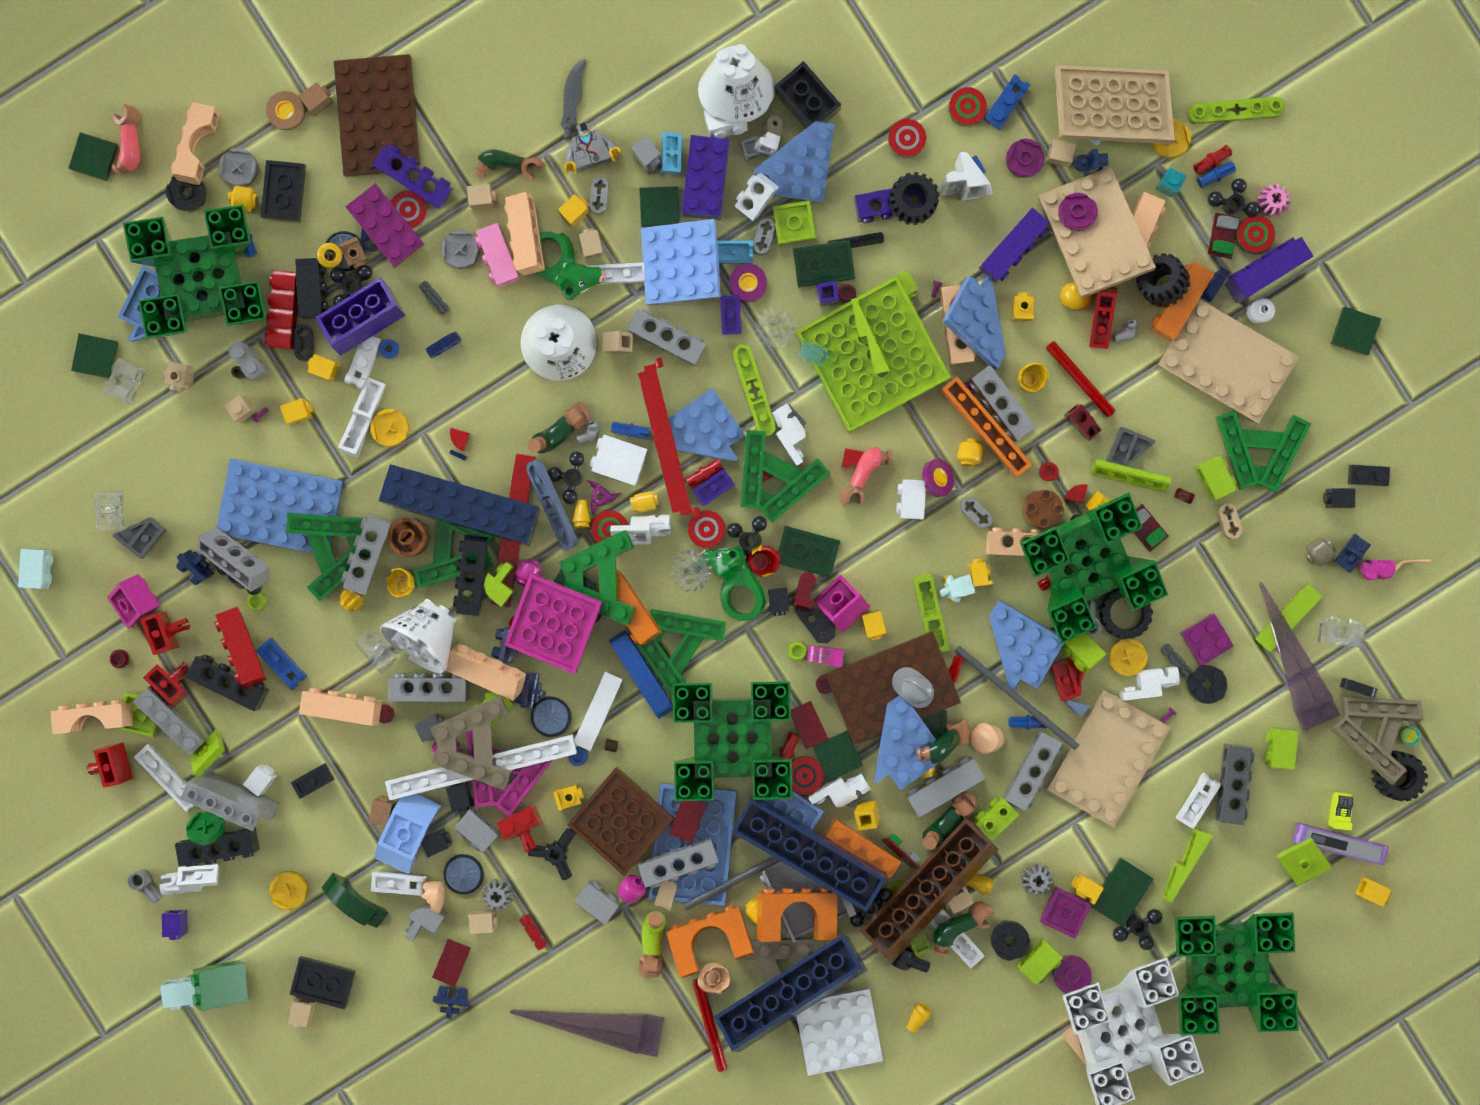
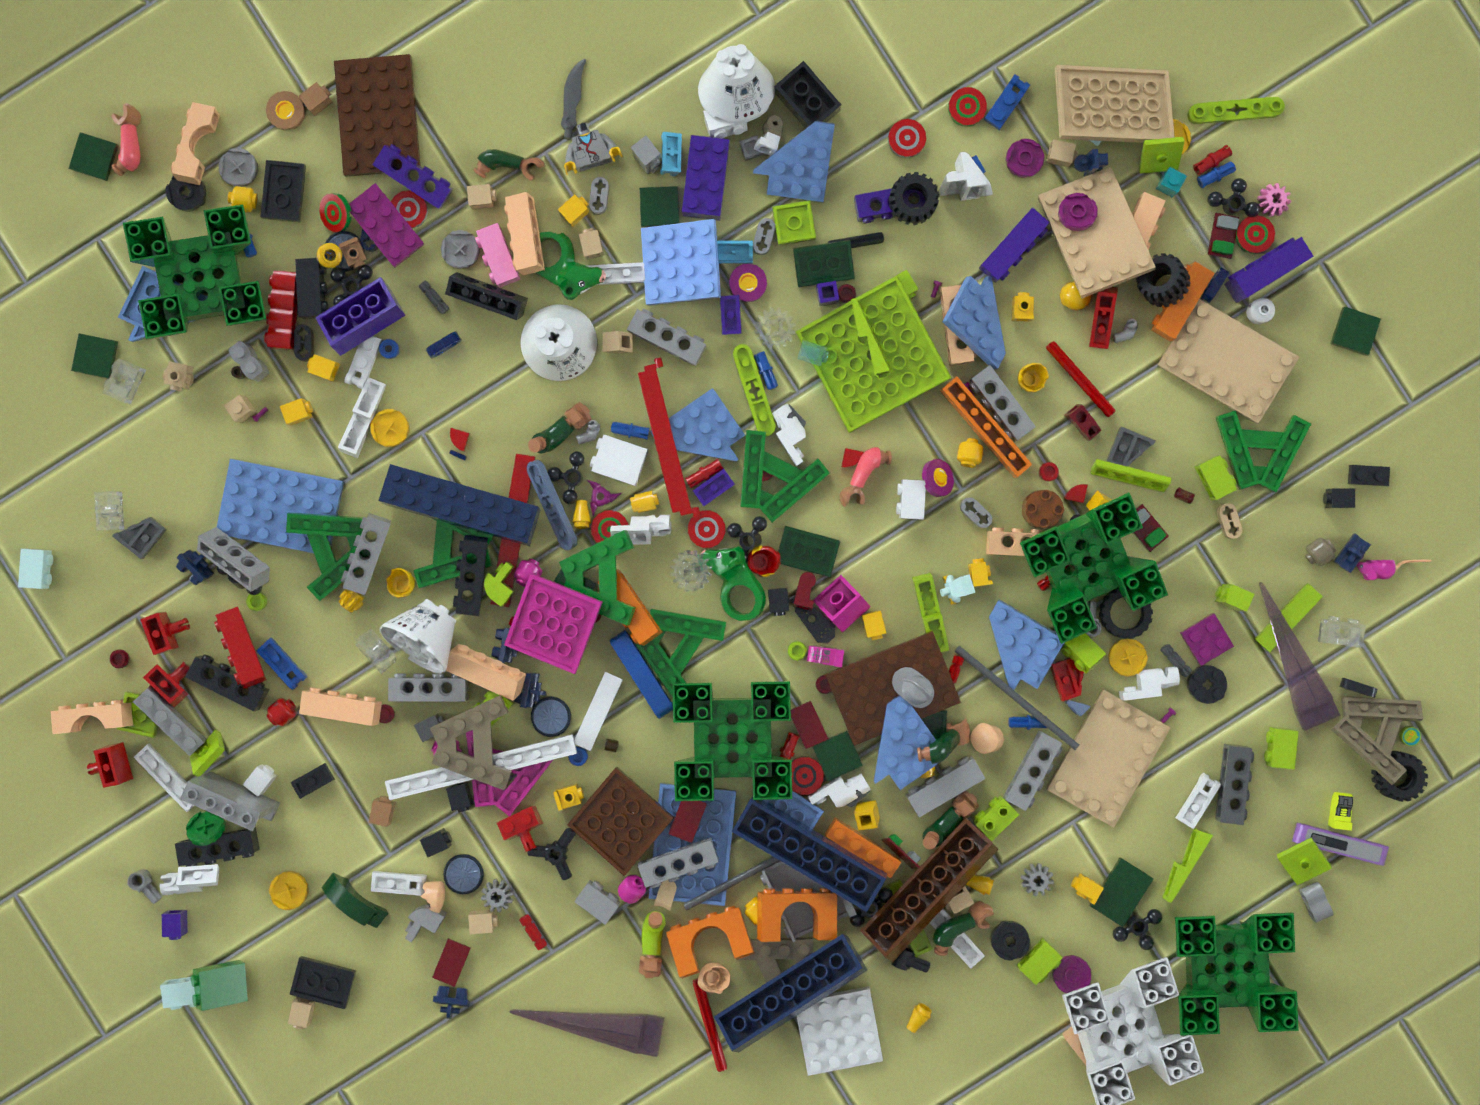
dark pink slope [107,574,160,629] -> none
light blue slope [374,793,441,875] -> none
dark orange brick [387,518,431,556] -> none
light grey brick [455,807,501,852] -> none
white brick [735,173,779,221] -> none
magenta plate [1039,887,1092,939] -> none
yellow brick [1355,876,1391,907] -> none
none -> red head [266,698,296,726]
none -> red tile [319,193,352,232]
none -> black brick [445,272,528,320]
none -> blue axle [754,351,778,390]
none -> lime plate [1139,137,1185,174]
none -> lime brick [1215,584,1255,612]
none -> light grey axle [1299,882,1333,923]

